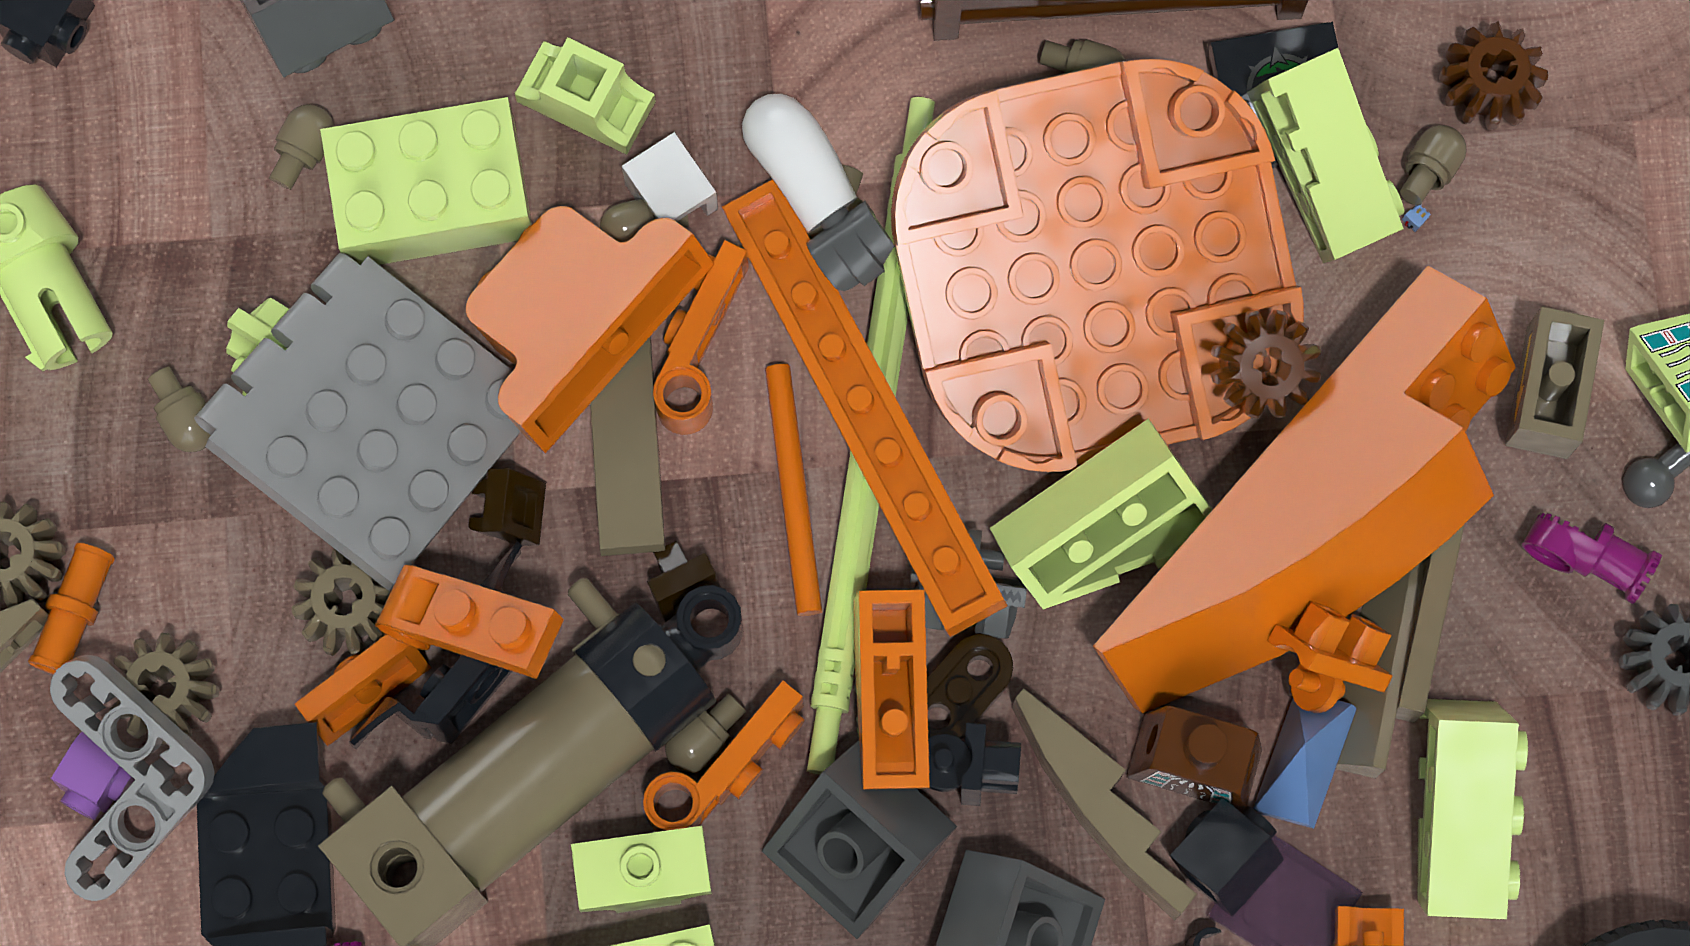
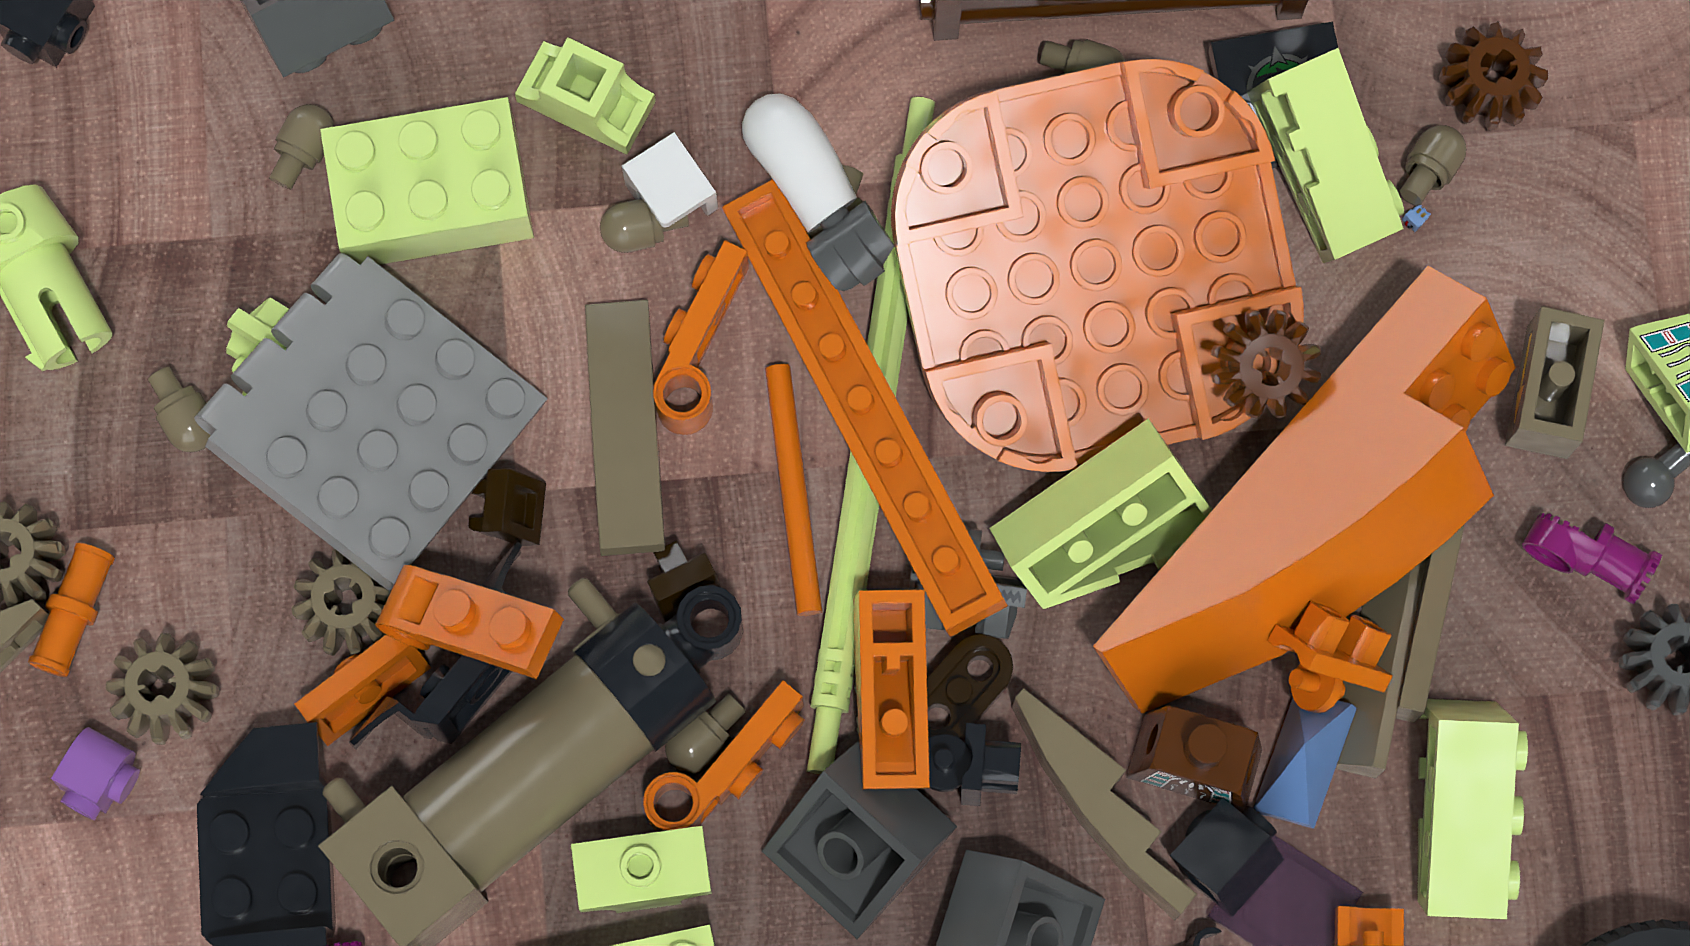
light grey beam [50,655,214,901] -> none
orange brick [466,206,714,454] -> none

